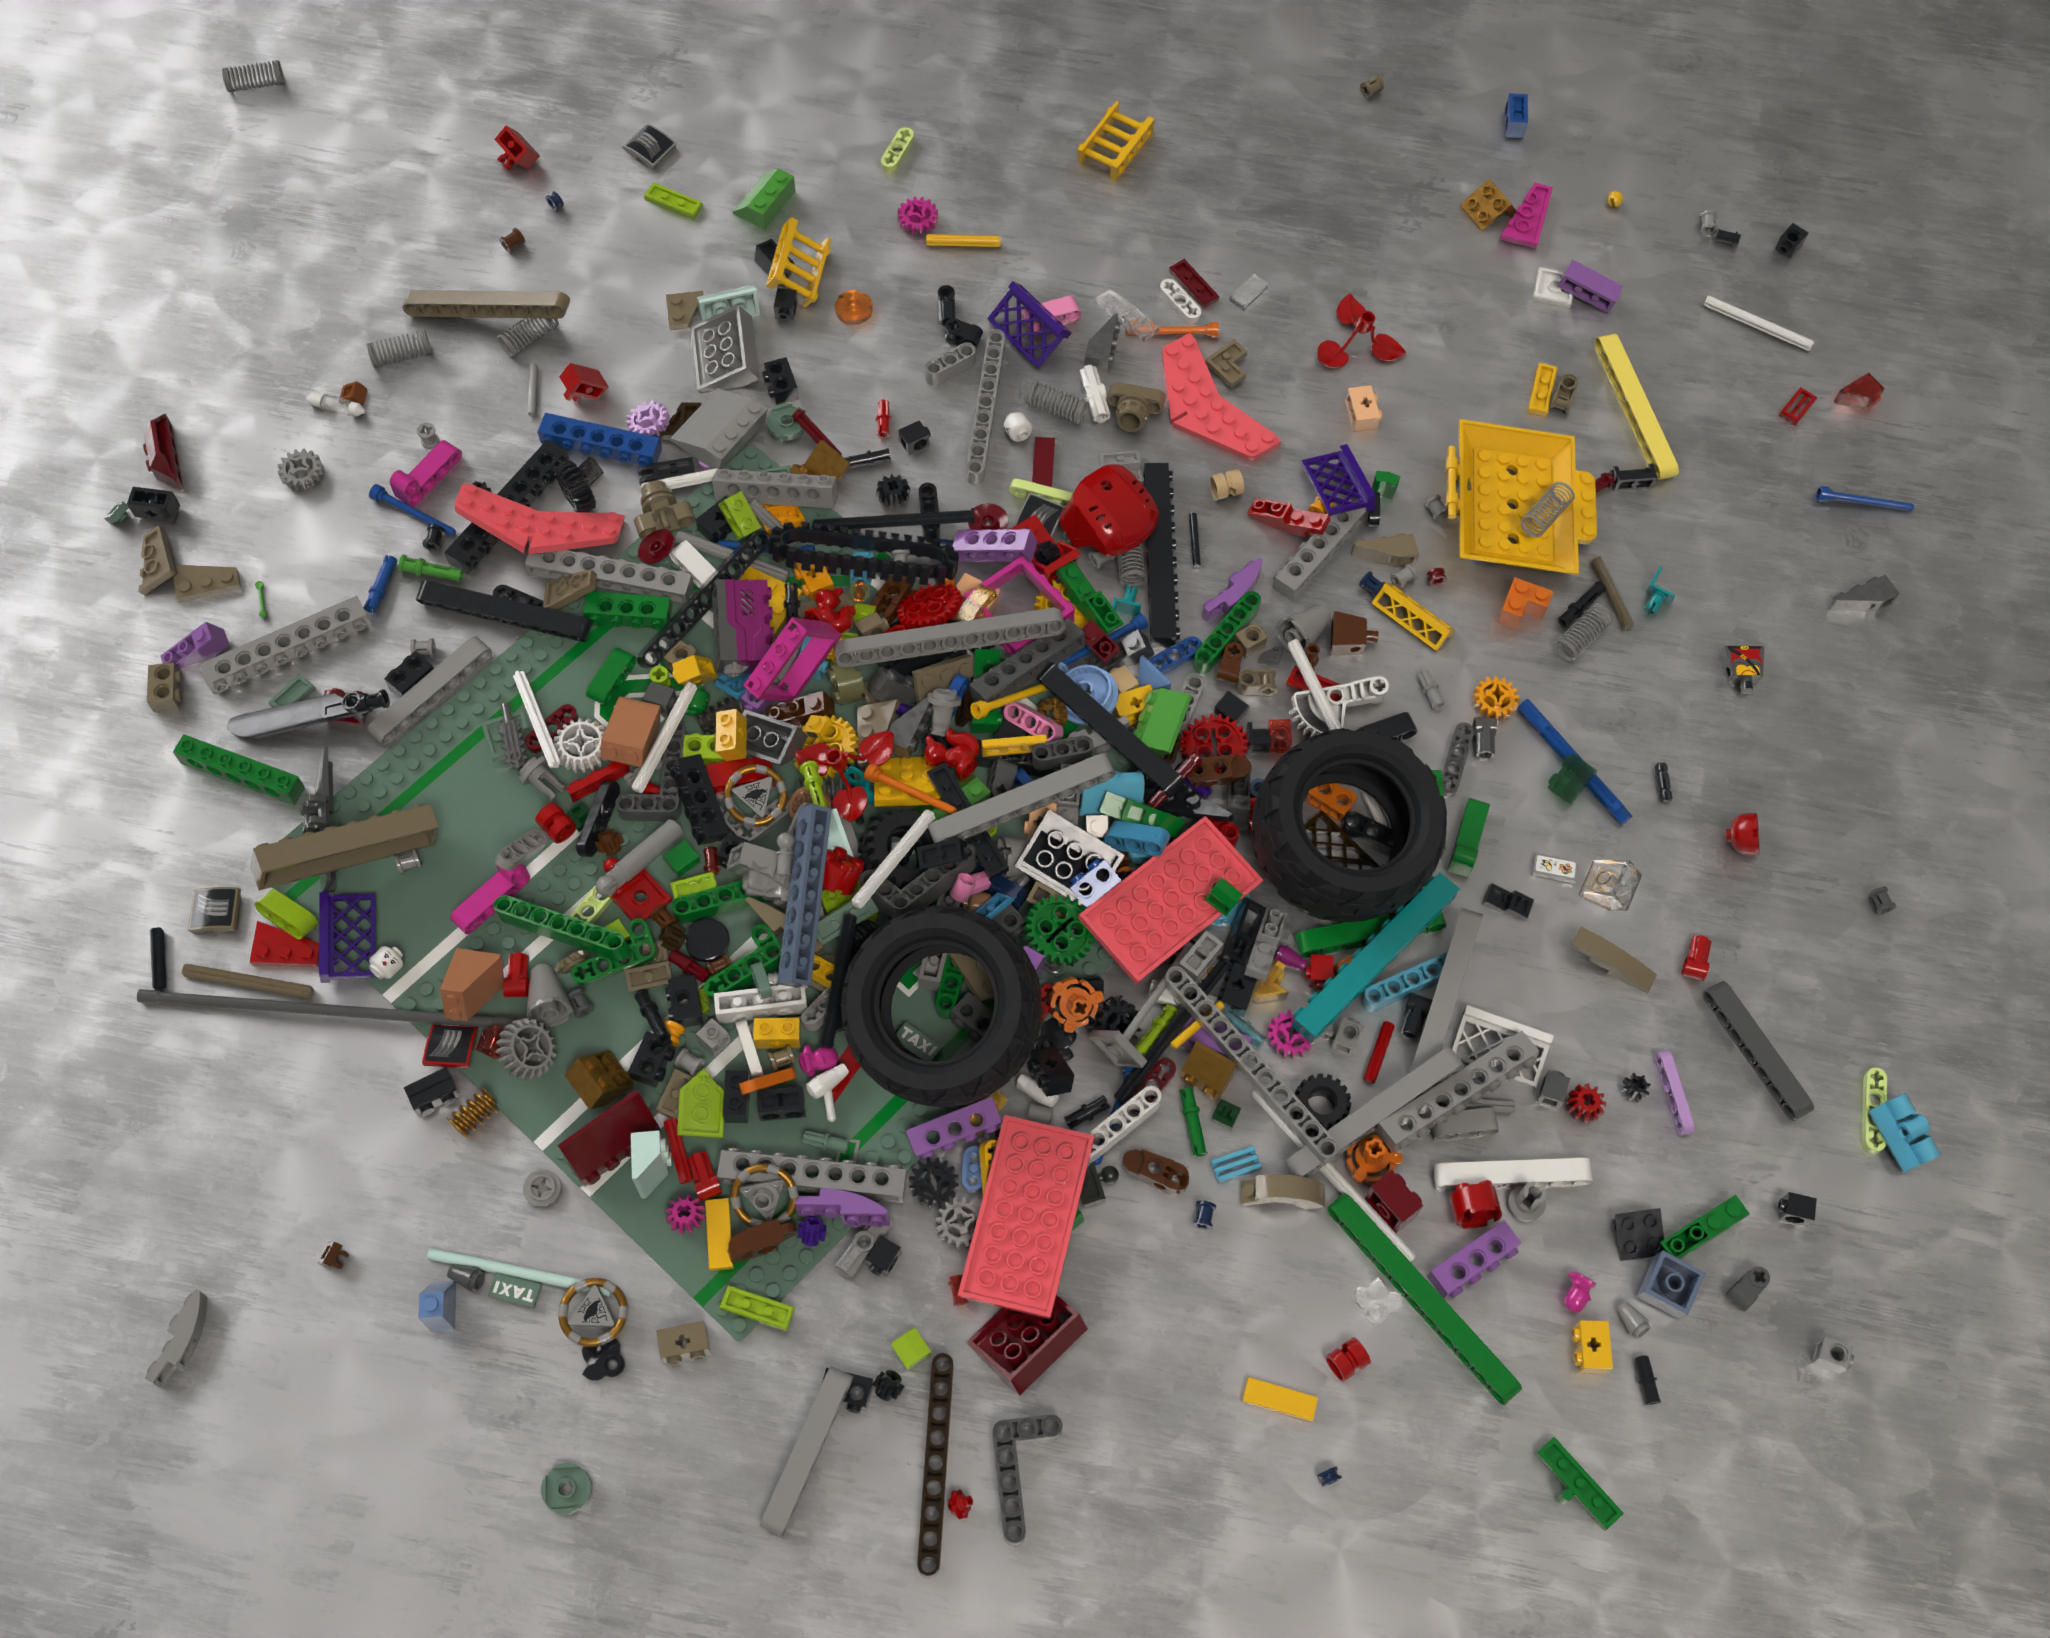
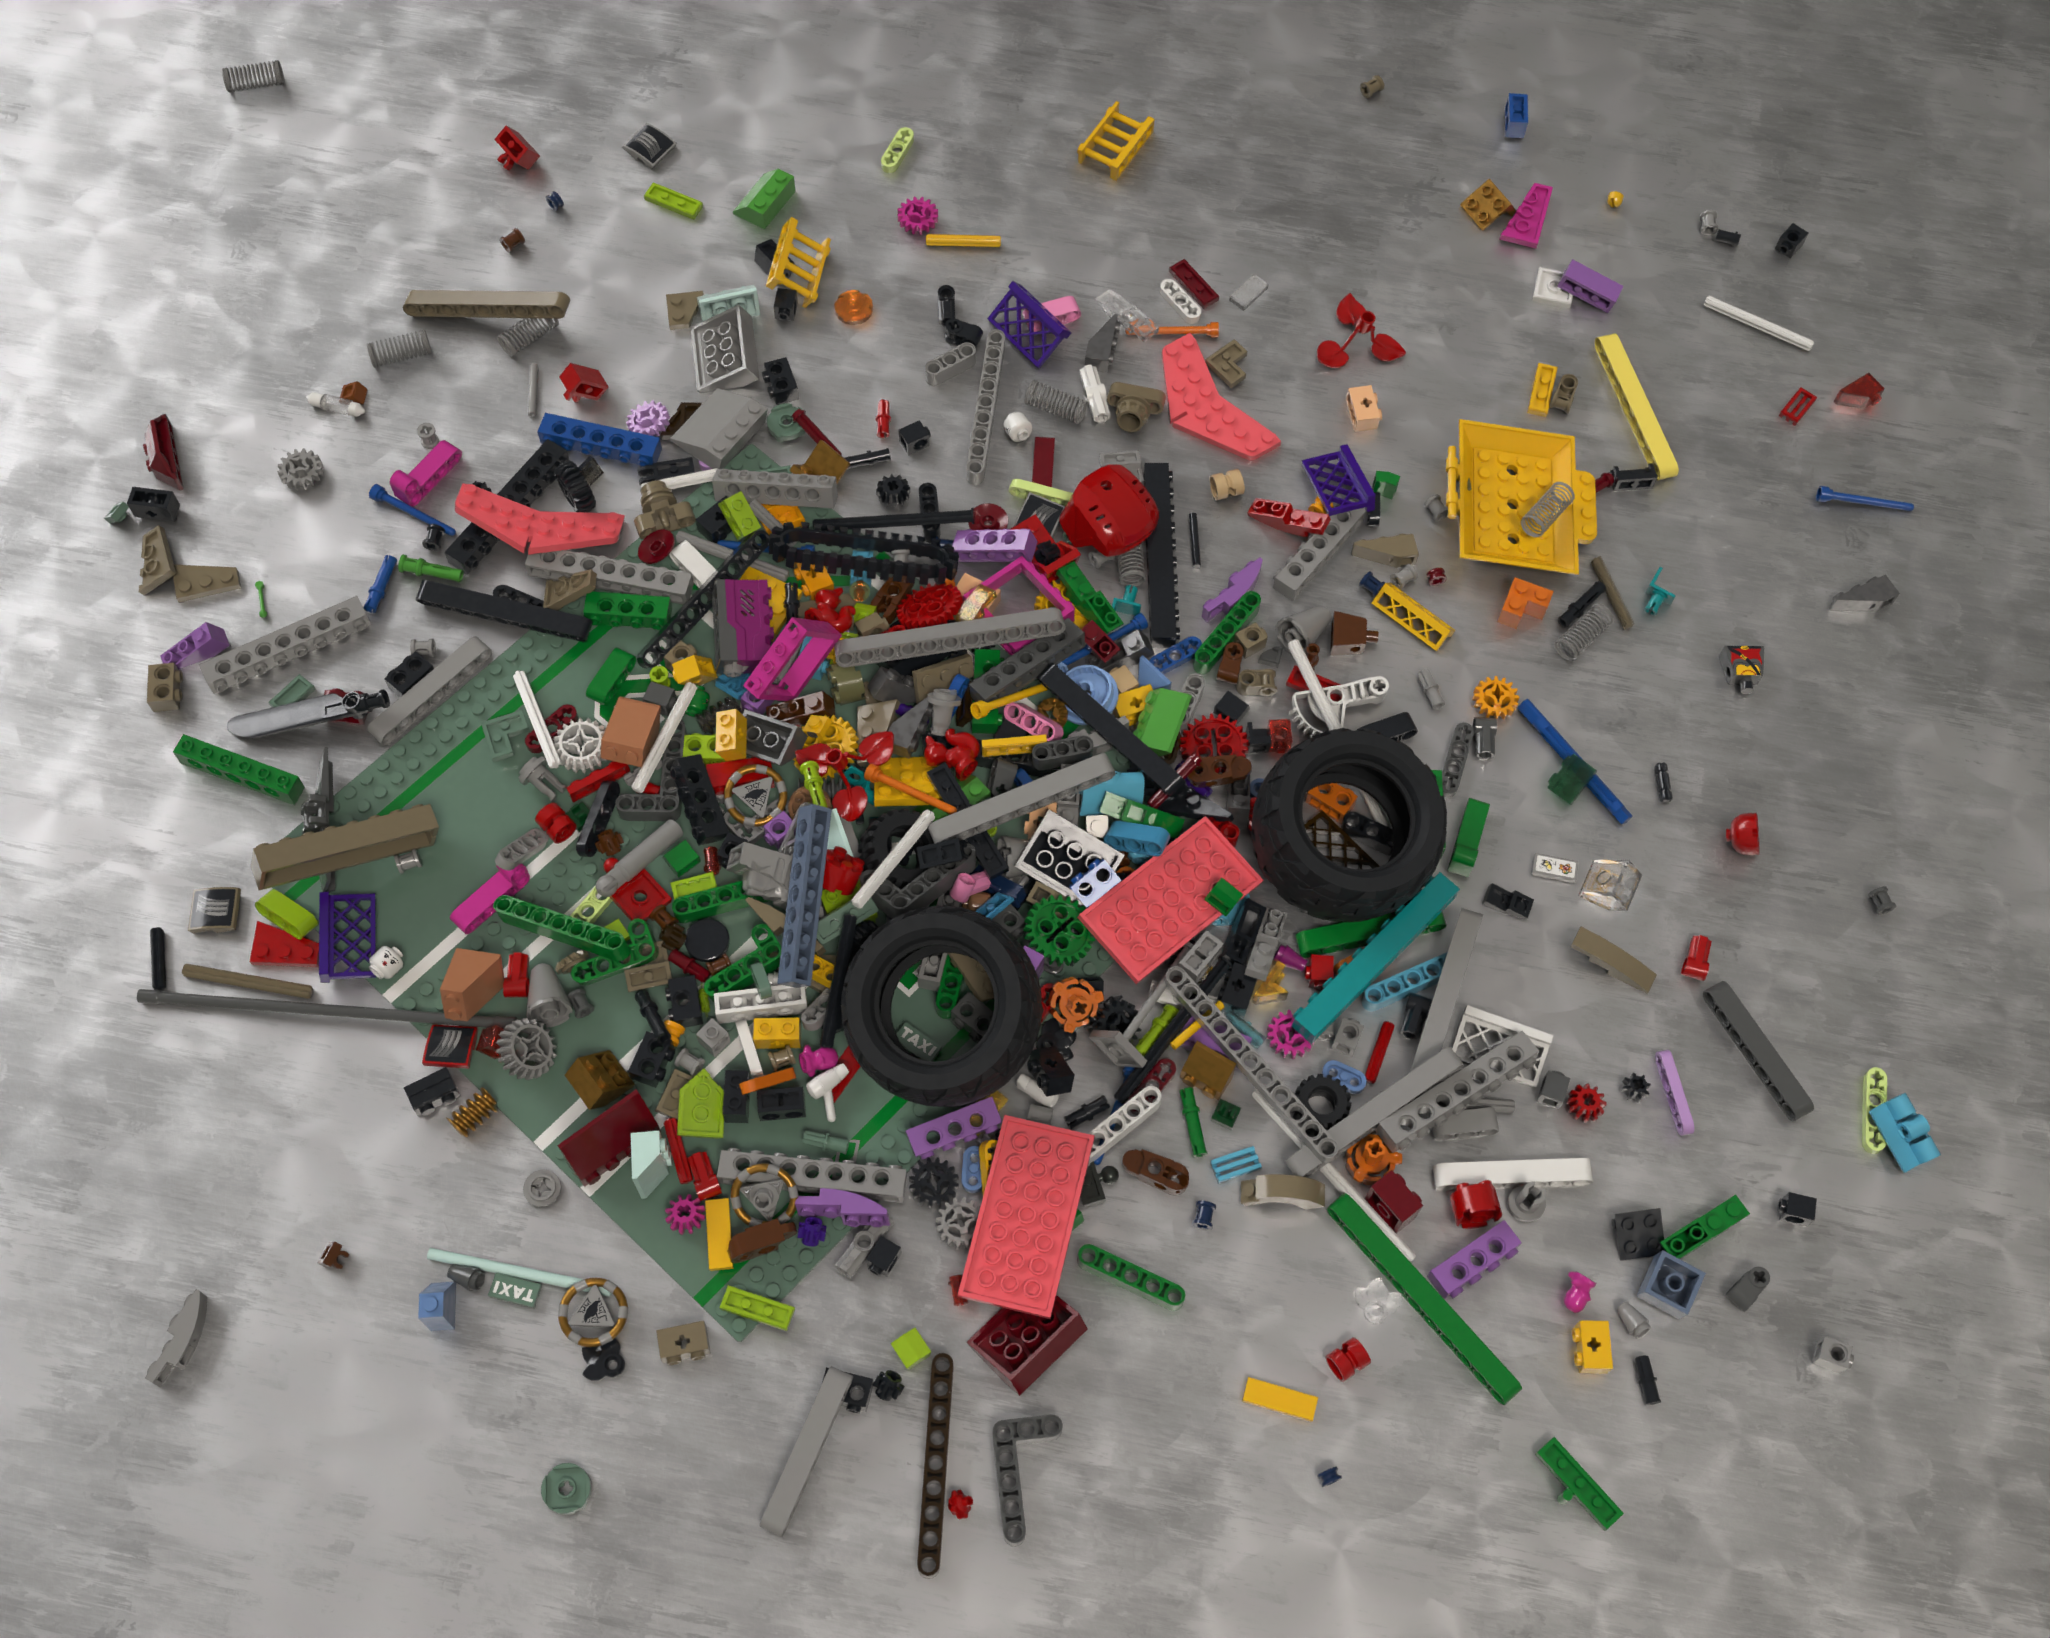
flat silver piece [498,703,528,771] -> none
light grey pin [776,832,794,876] -> none
none -> medium lavender brick [763,811,796,850]
none -> green beam [1077,1244,1186,1311]
none -> medium blue plate [1322,1060,1366,1094]

